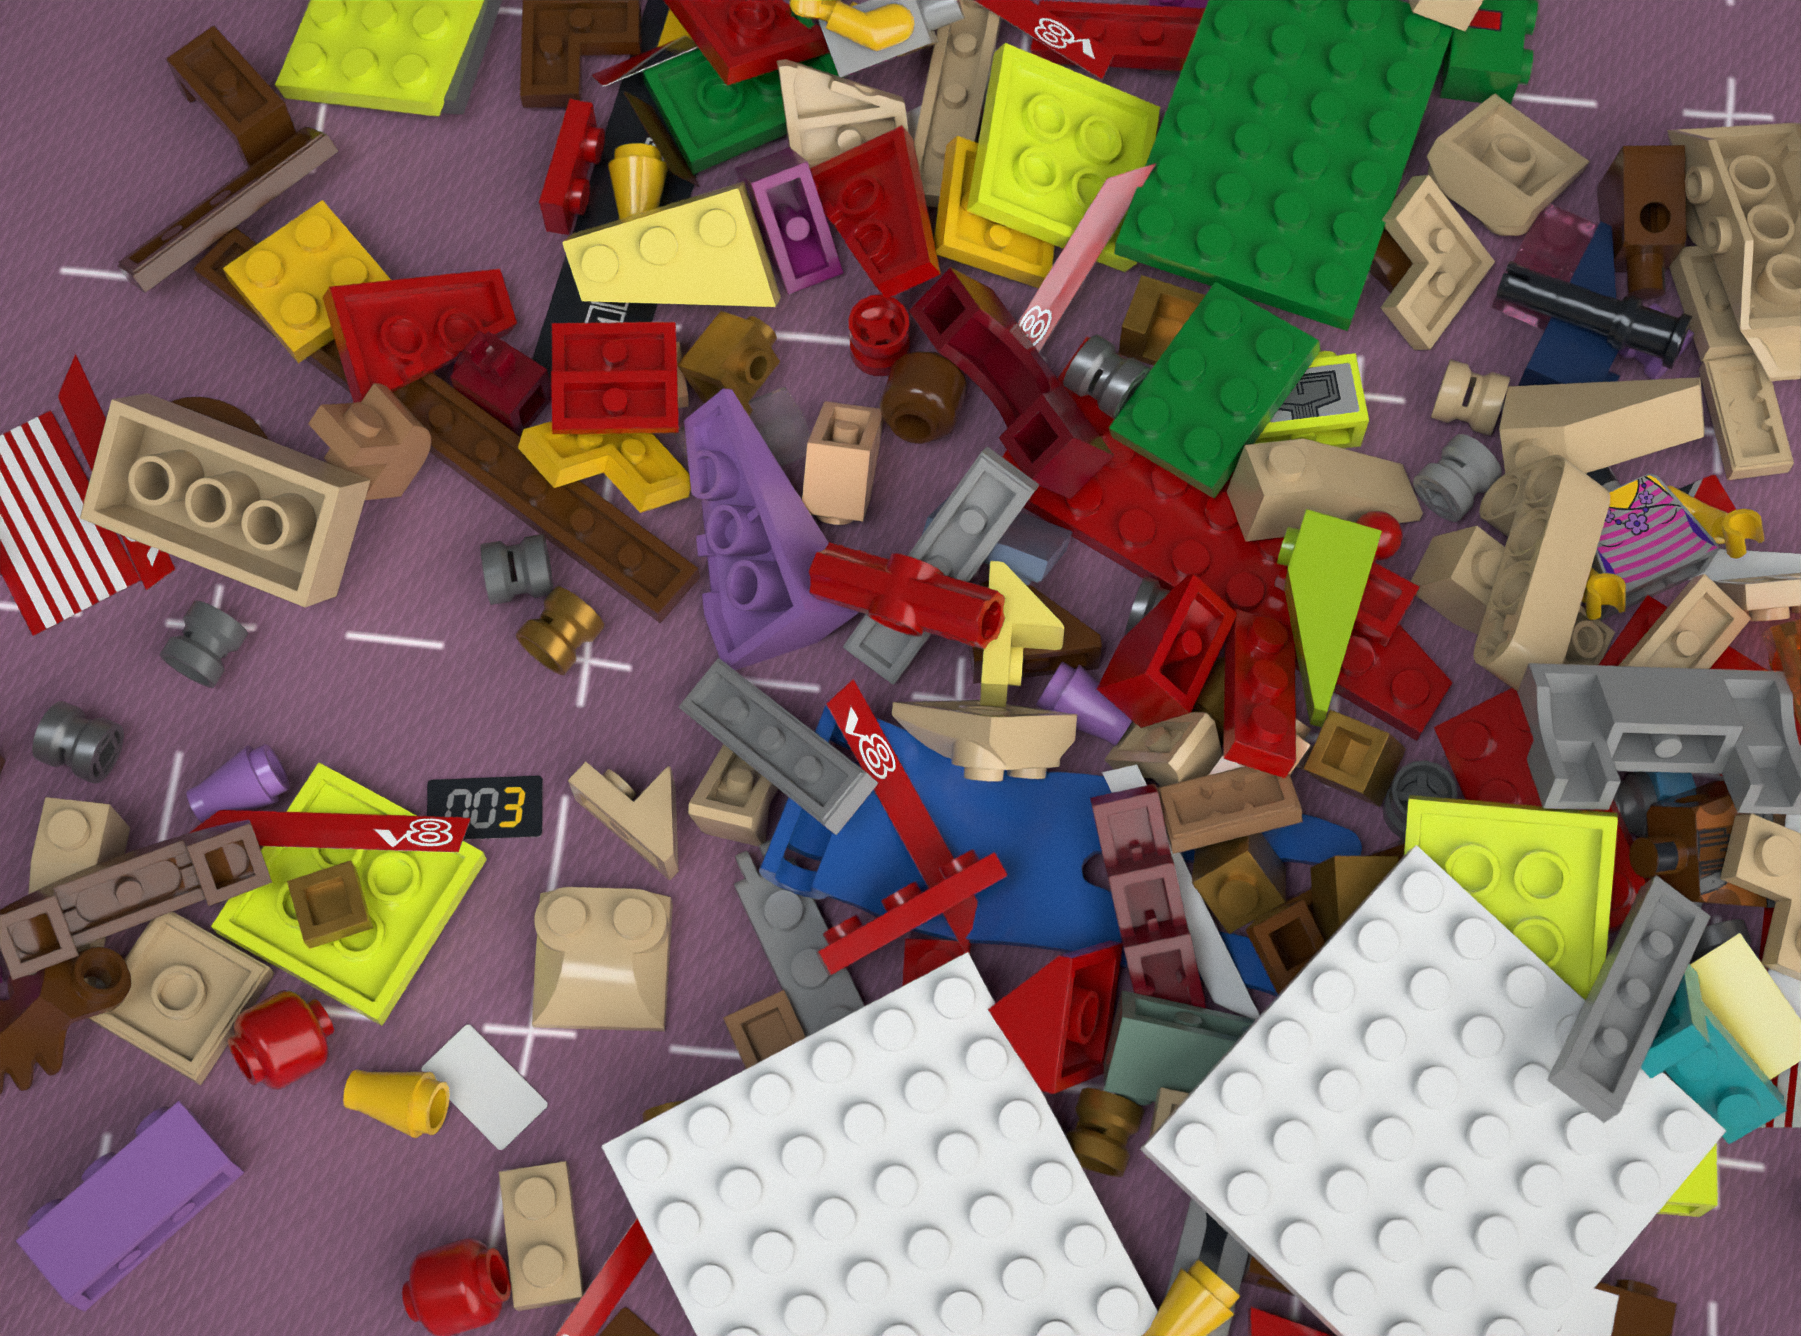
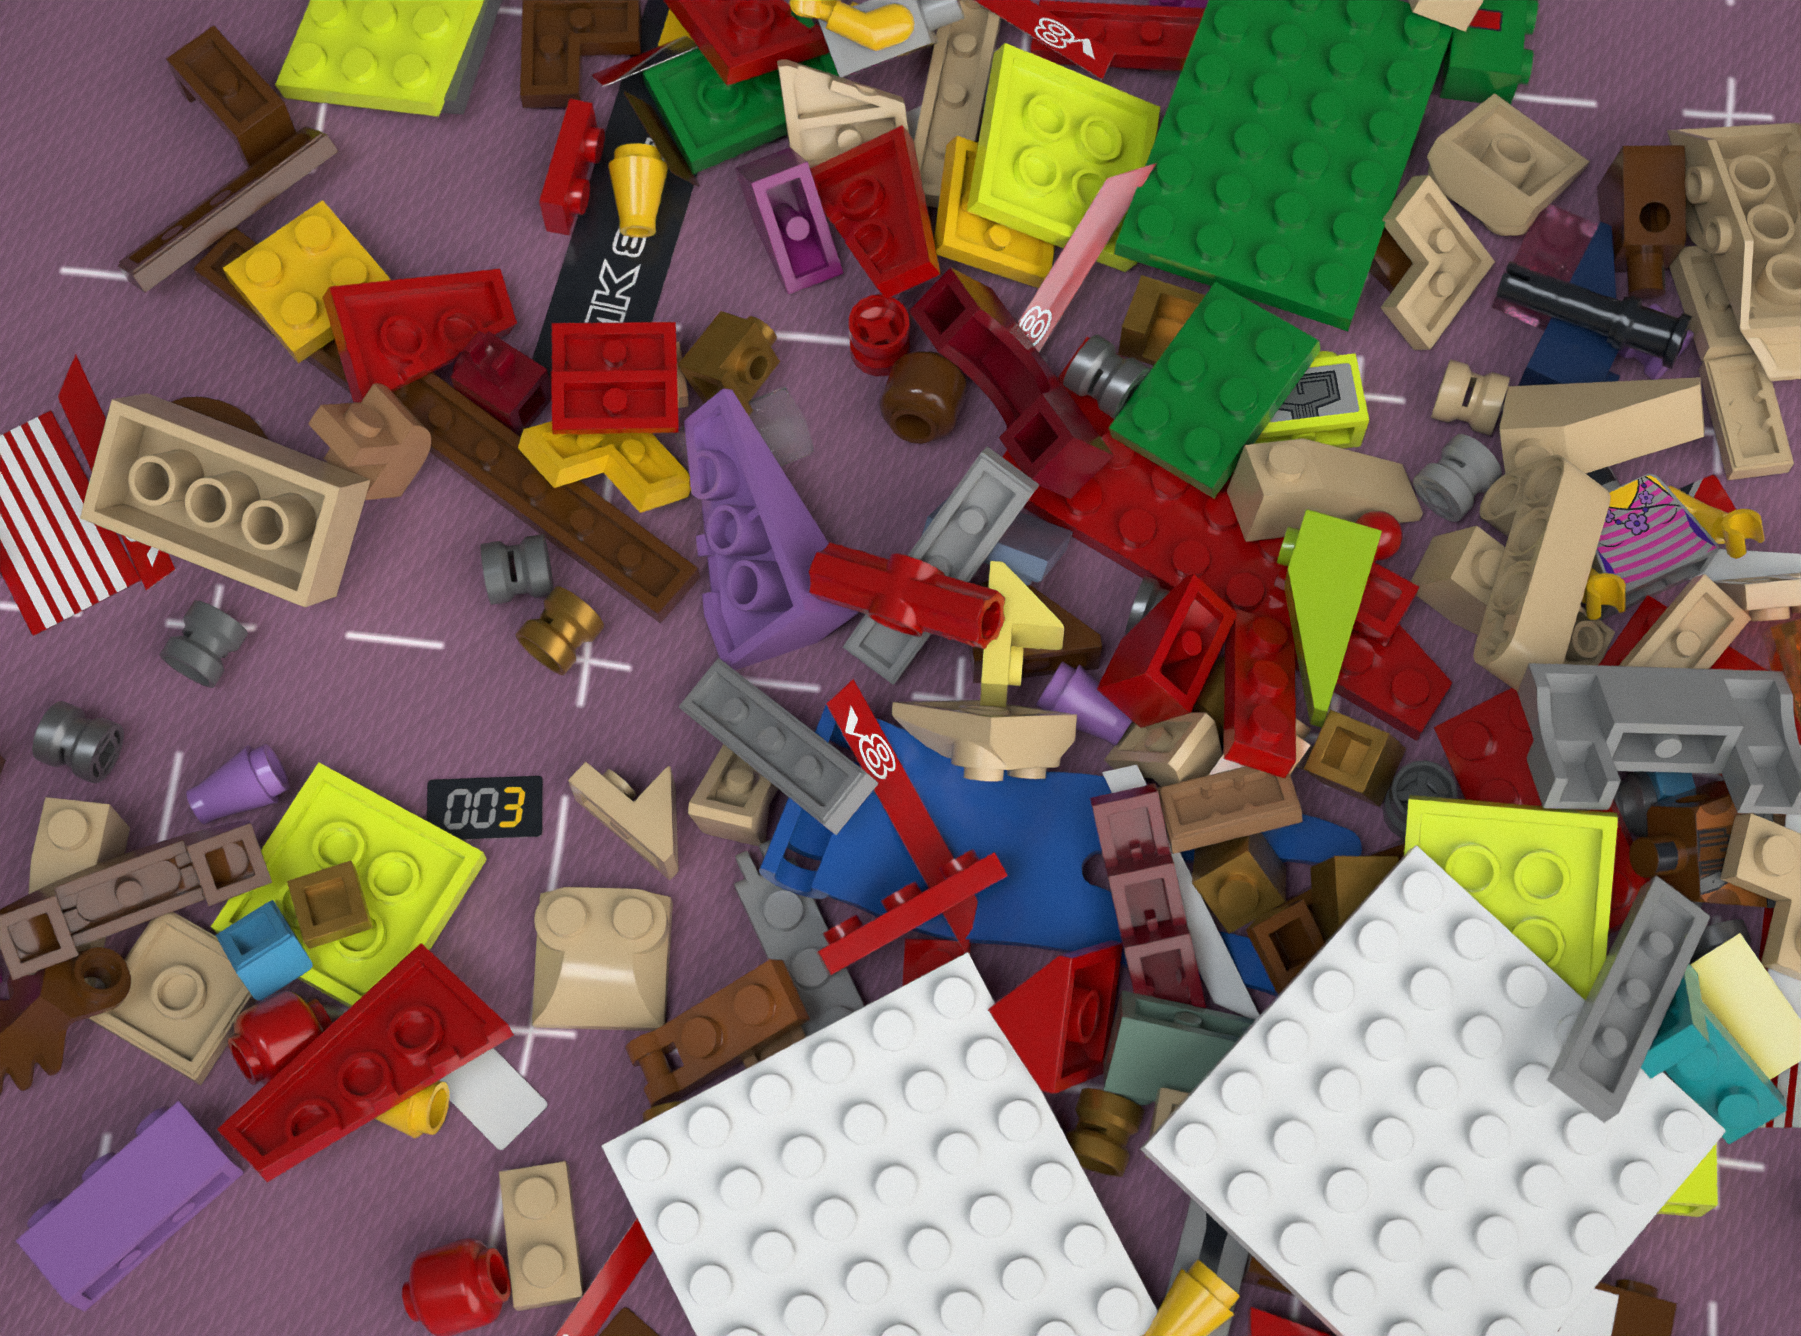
red sticker [189,810,471,853] -> none
light yellow wedge [562,181,781,307] -> none
light nougat slope [802,401,884,525] -> none
none -> dark azure slope [216,900,313,1001]
none -> red wing [217,943,514,1182]
none -> dark orange plate [625,959,810,1108]

